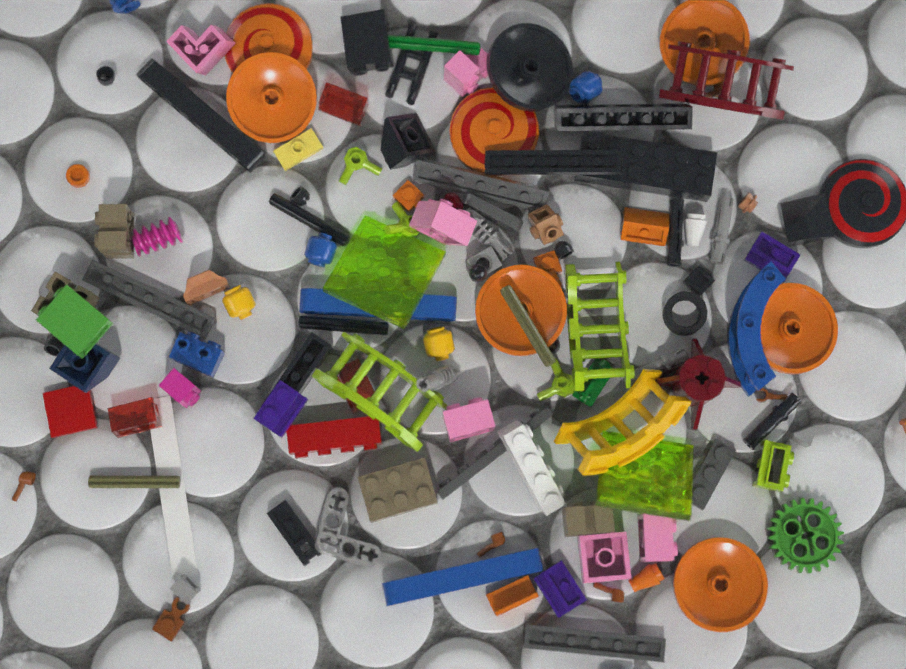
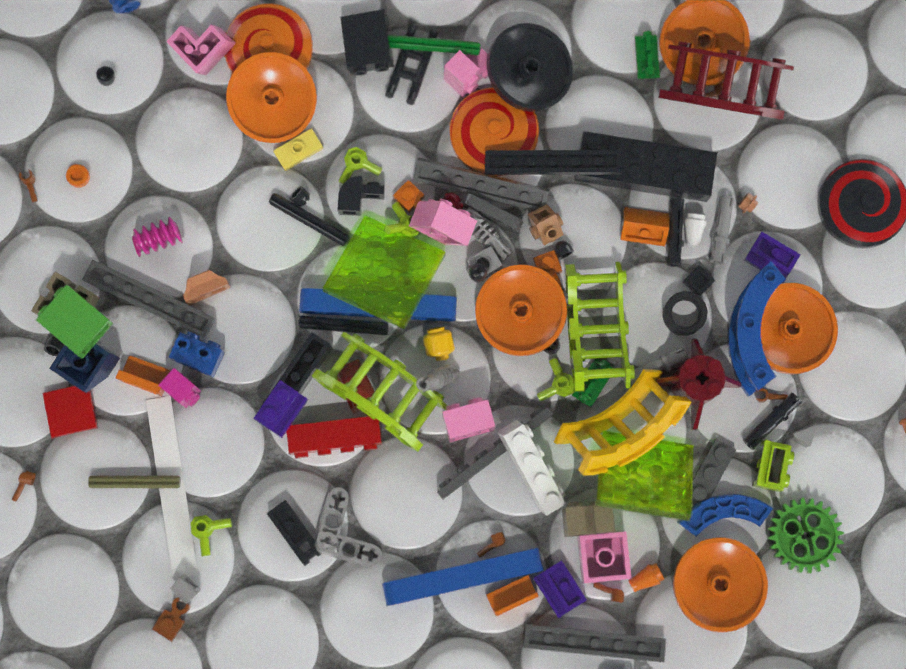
dark tan brick [94,204,135,259] -> none
clear red hinge [107,397,162,438] -> none
black beam [136,58,266,173] -> none
yellow head [222,285,256,320] -> none
blue head [304,232,337,268] -> none
clear red hinge [318,82,369,126] -> none
dark tan brick [358,458,438,523] -> none
black slope [380,113,436,170] -> none
olive axle [500,285,556,367] -> none
black brick [555,103,693,131] -> none
blue head [569,71,603,104] -> none
bright pink brick [638,513,678,562] -> none
black slope [781,193,835,247] -> none
none -> dark orange hand [19,169,38,203]
none -> orange panel [115,356,170,397]
none -> lime piece [190,515,232,557]
none -> black brick [337,176,385,216]
none -> green hinge [635,31,660,79]
none -> blue tile [677,494,774,537]

